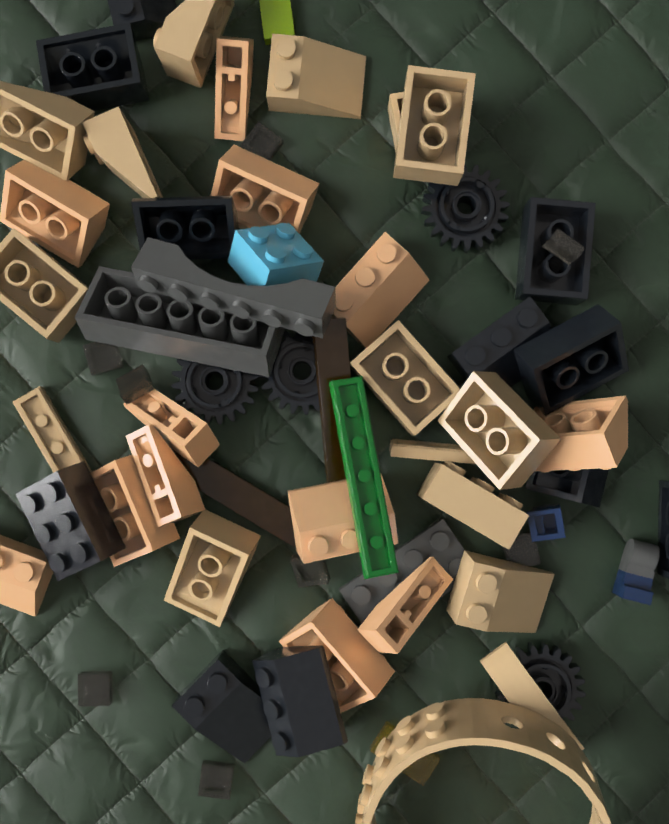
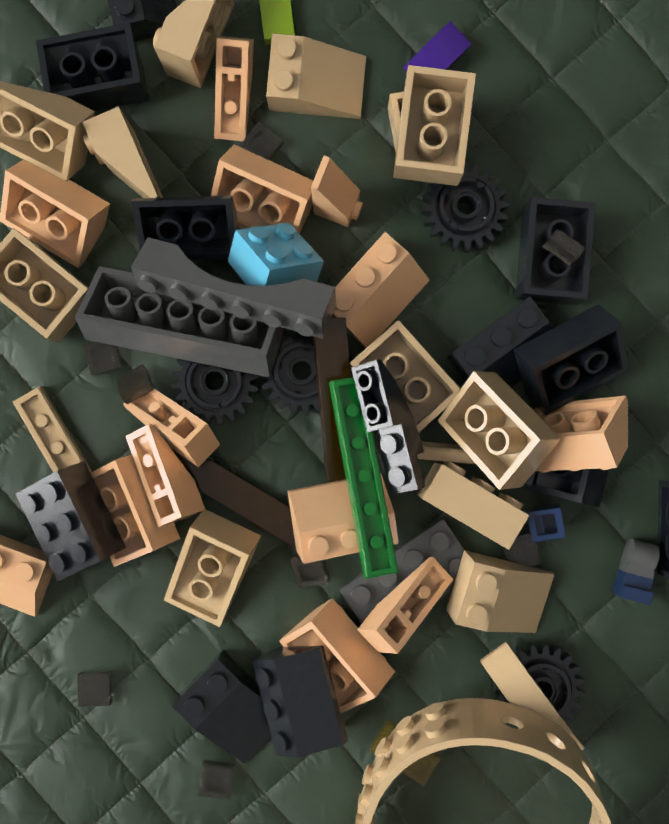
none -> light nougat slope [311,156,363,227]
none -> black slope [351,359,425,495]
none -> dark purple slope [403,21,472,72]

